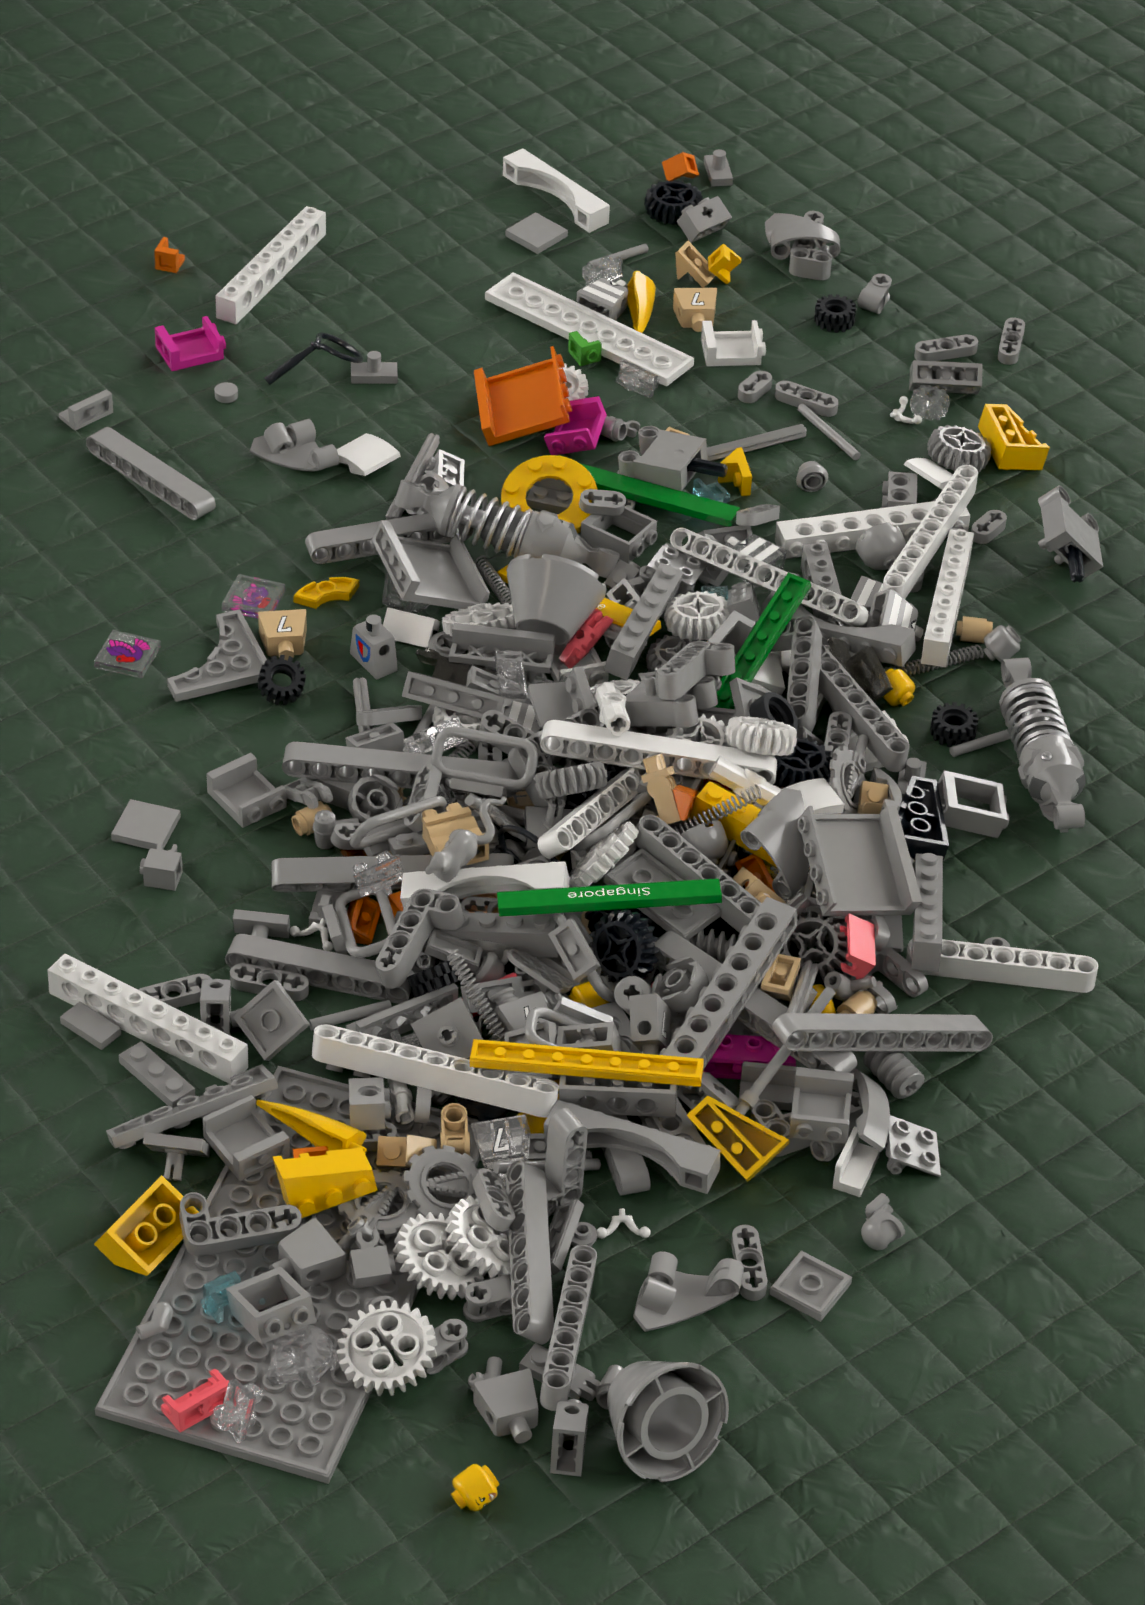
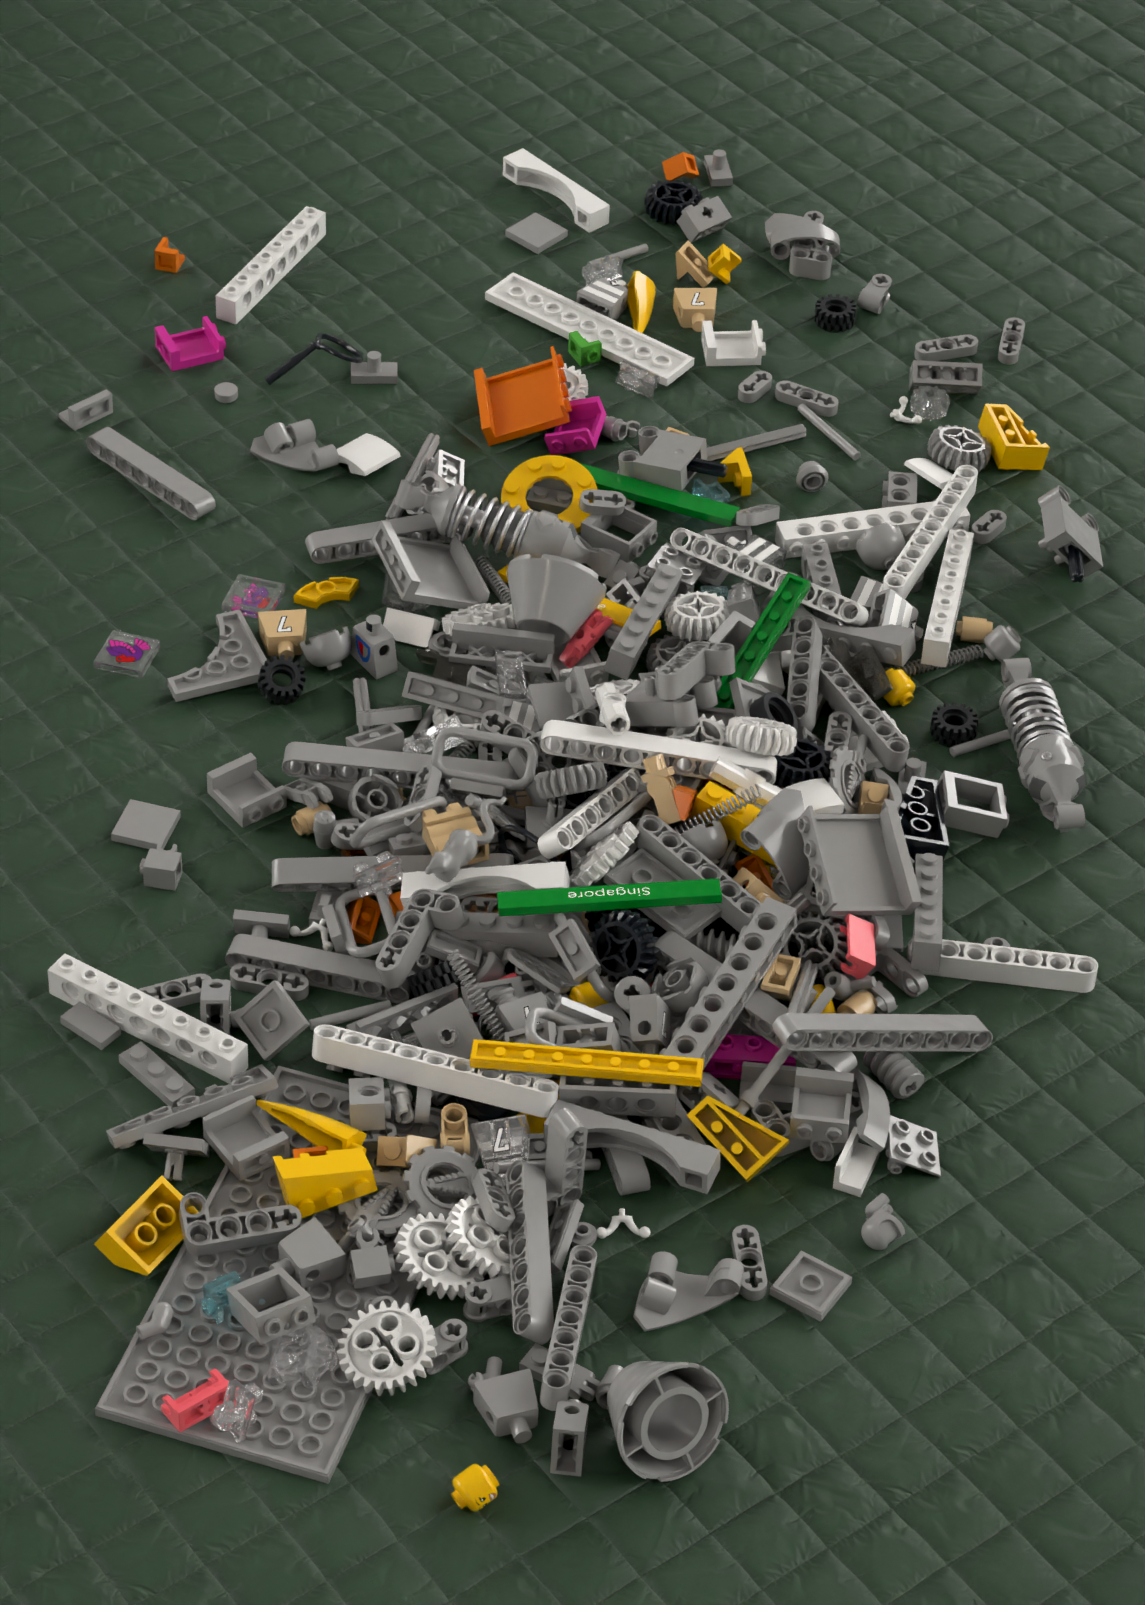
none -> light grey cylinder [300,626,352,670]

